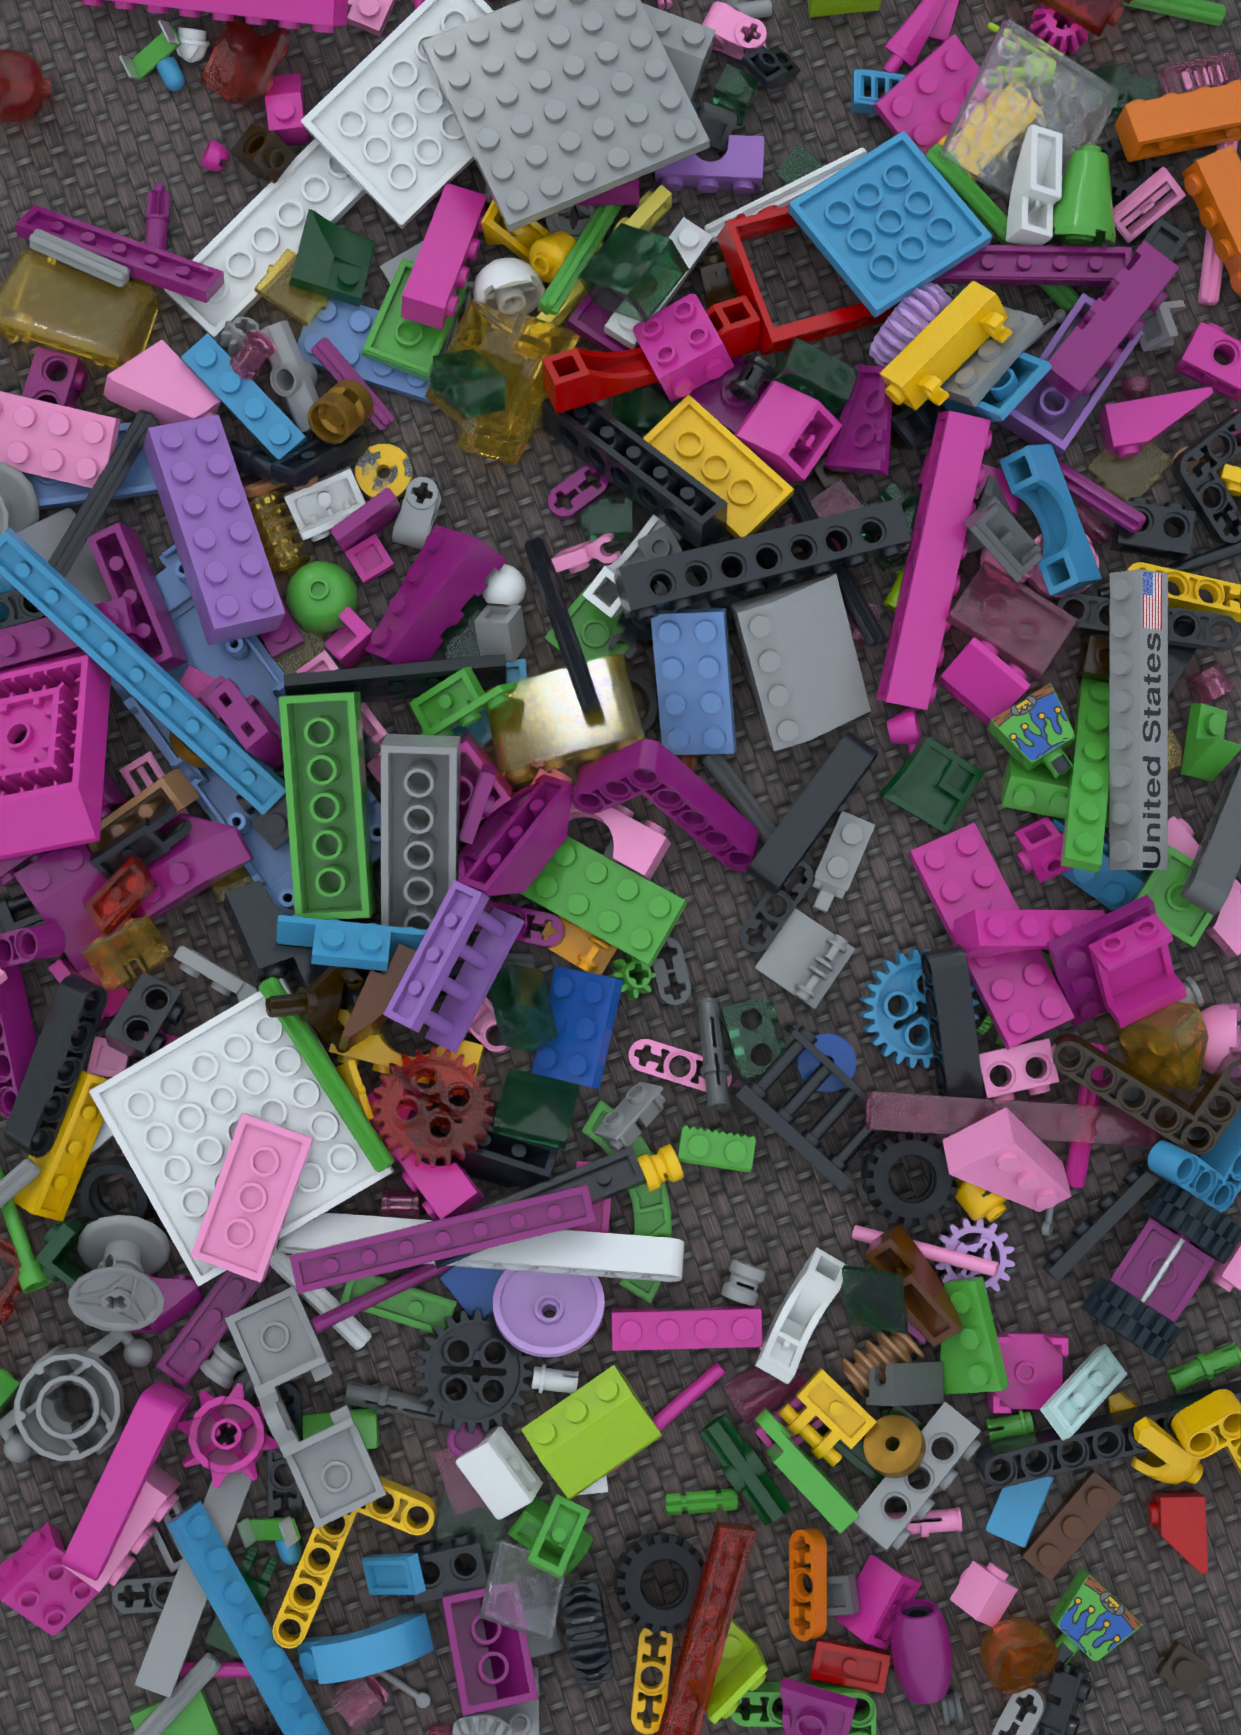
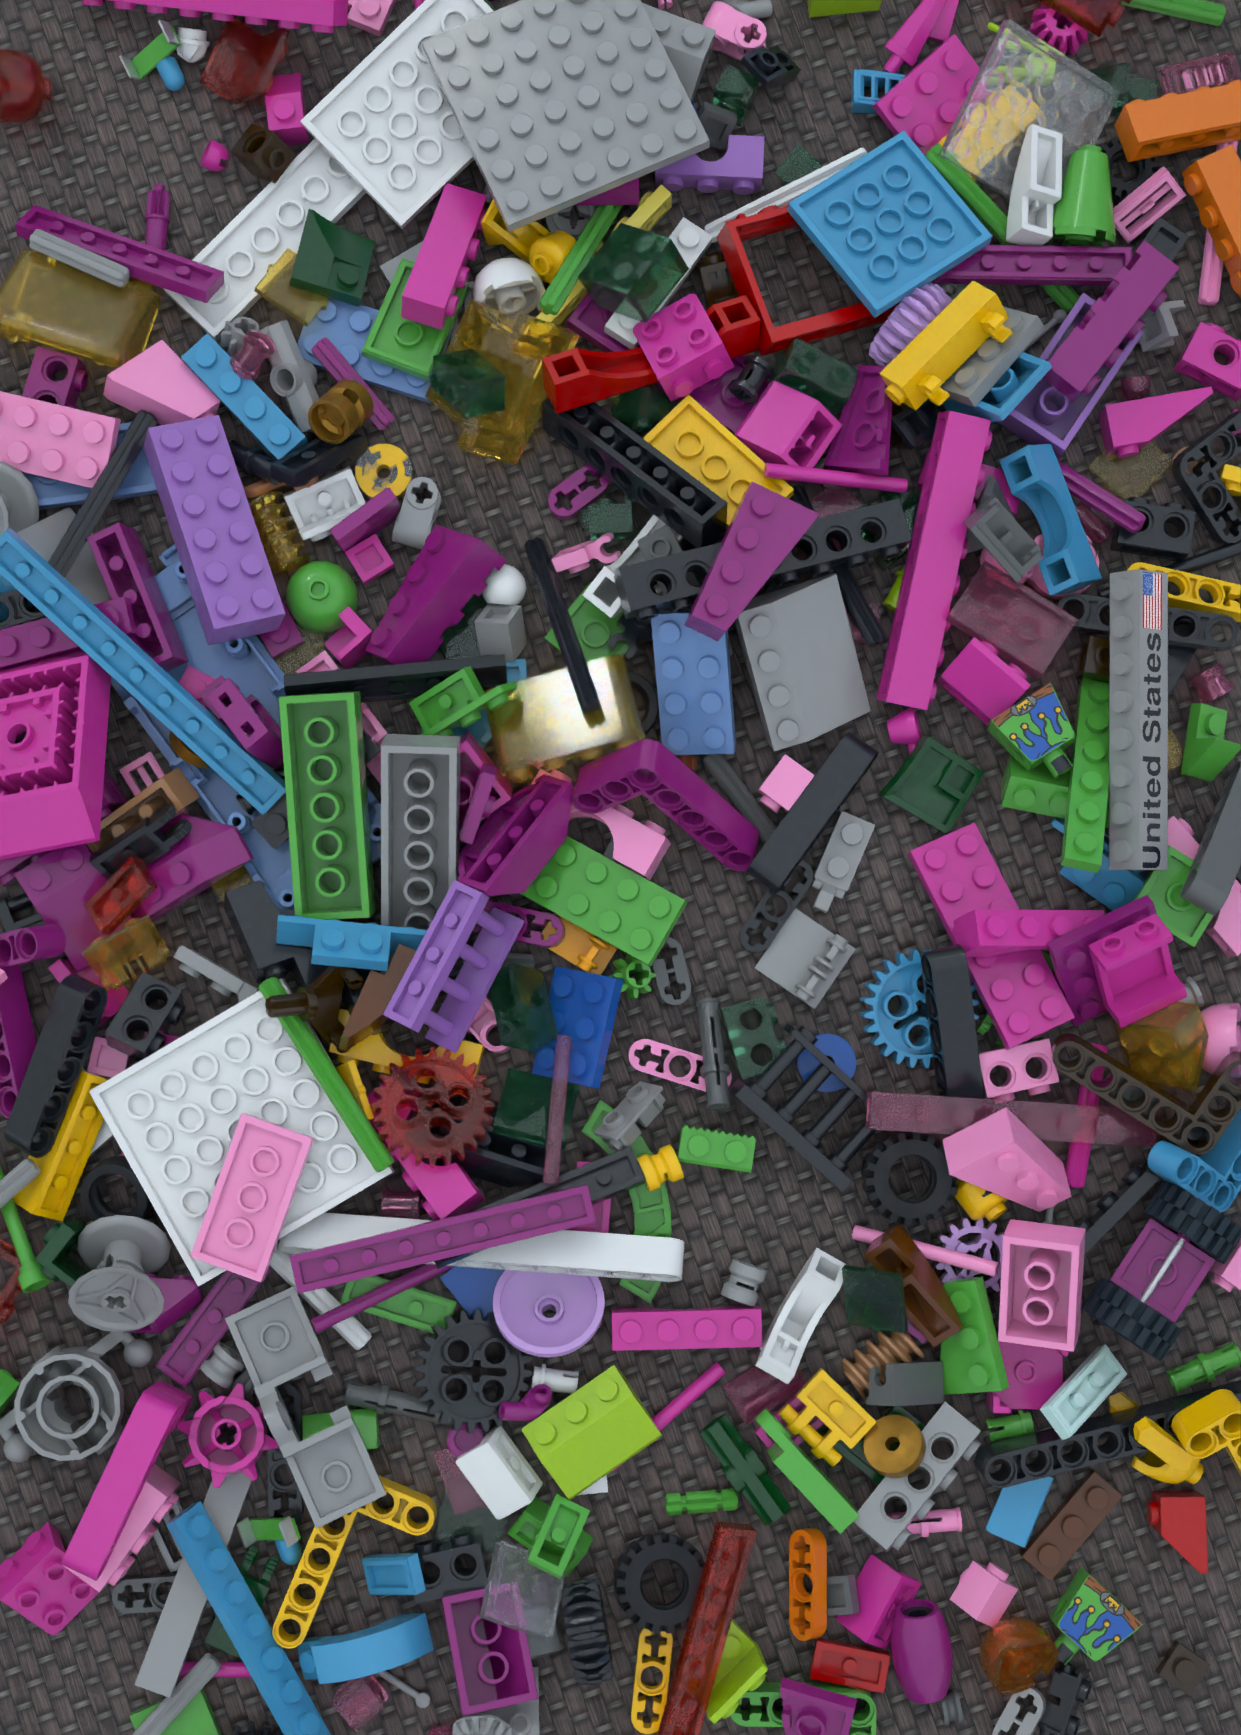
dark pink brick [1014,816,1071,883] -> none
none -> magenta arm [499,1384,552,1422]
none -> clear pink bar [543,1035,572,1186]
none -> magenta wedge [684,482,820,641]
none -> bright pink brick [757,754,815,813]
none -> dark pink bar [764,463,908,493]
none -> bright pink brick [998,1219,1086,1352]

